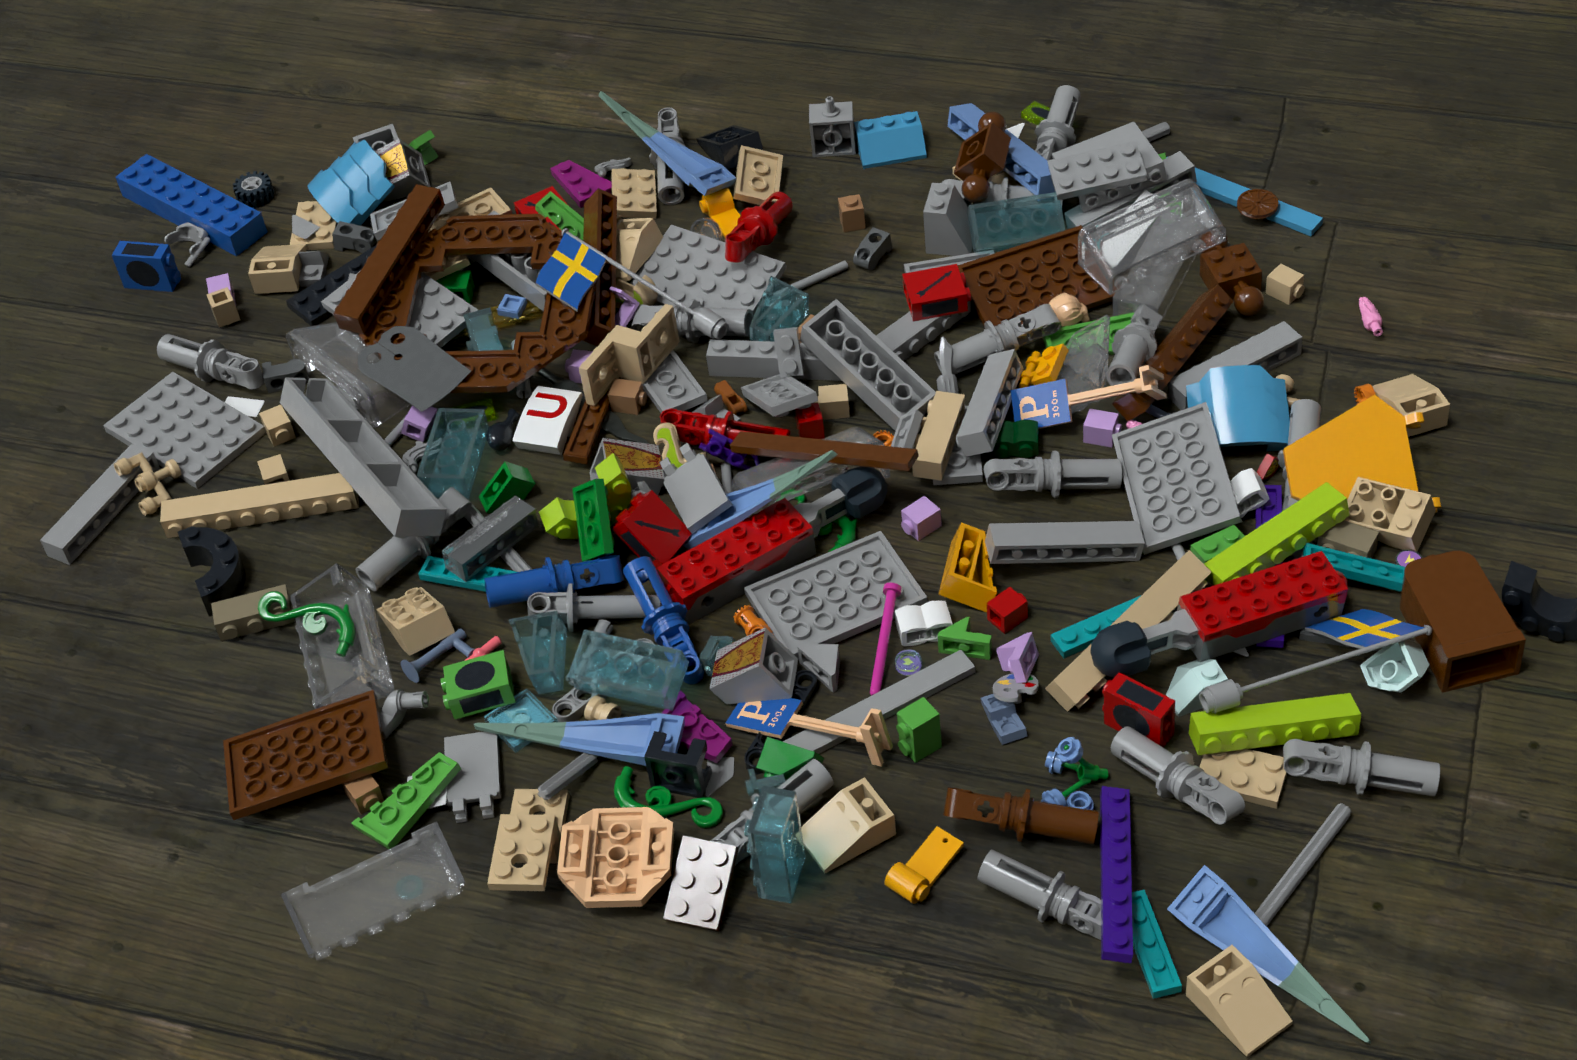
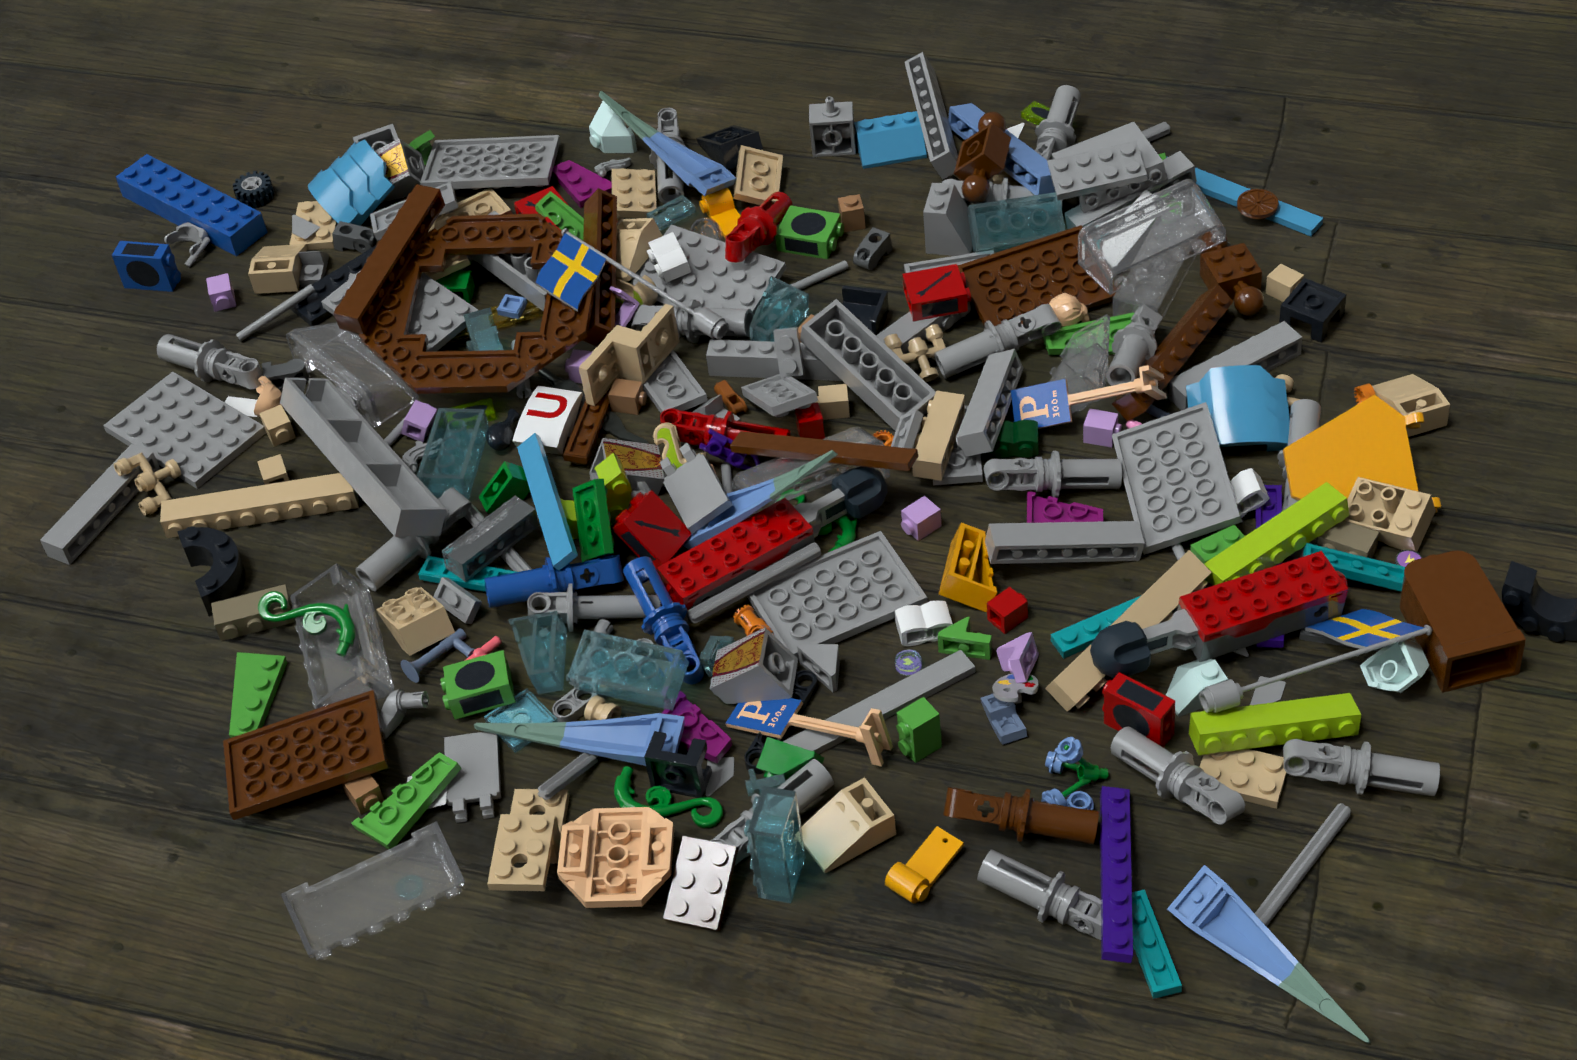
tan brick [206,287,240,327] -> none
dark grey piece [358,326,471,412] -> none
dark pink bar [870,582,902,696] -> none
light grey piece [936,337,959,394] -> none
light orange plate [1019,343,1068,388] -> none
tan slope [1186,945,1293,1057] -> none
tile [1256,454,1280,480] -> none
bright pink piece [1359,297,1383,336] -> none
none -> bright green wing [229,652,288,738]
none -> light grey bar [236,284,316,341]
none -> light nougat piece [254,376,283,417]
none -> light grey plate [420,135,560,191]
none -> light grey plate [433,577,482,624]
none -> dark azure tile [517,433,578,571]
none -> light aqua slope [589,101,637,153]
none -> clear light blue plate [646,195,696,231]
none -> white brick [647,232,691,283]
none -> light grey axle [687,543,821,624]
none -> bright green brick [775,205,844,259]
none -> black panel [842,285,889,335]
none -> tan piece [884,324,946,382]
none -> light grey brick [904,52,958,180]
none -> magenta wing [1027,491,1103,523]
none -> light grey sticker [1250,676,1286,705]
none -> black panel [1279,278,1347,343]

